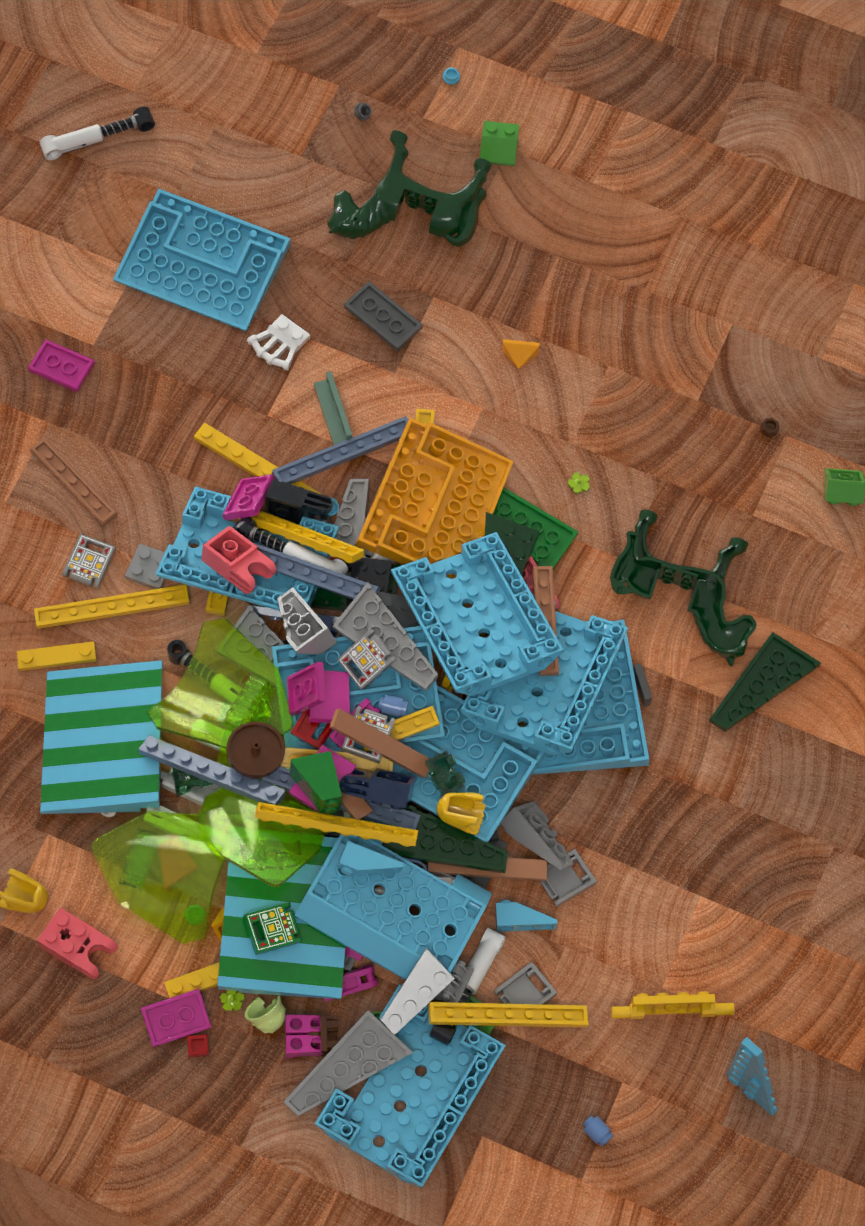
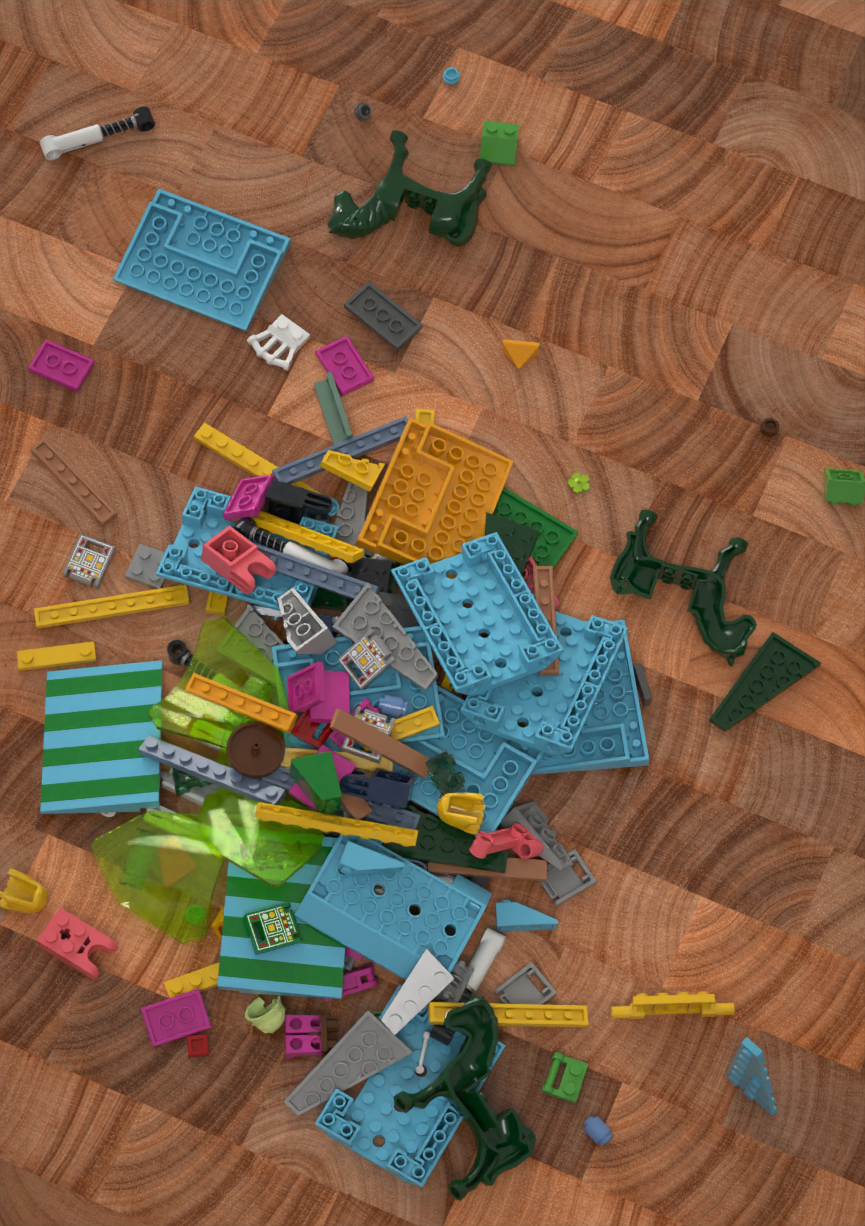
lime plant [220,990,245,1011] -> none
none -> light orange tile [185,673,298,734]
none -> dark pink tile [315,336,374,397]
none -> yellow wing [320,450,385,492]
none -> dark green animal [393,996,536,1201]
none -> white hinge [415,1031,430,1074]
none -> coral piece [469,823,543,859]
none -> bright green plate [541,1052,588,1104]

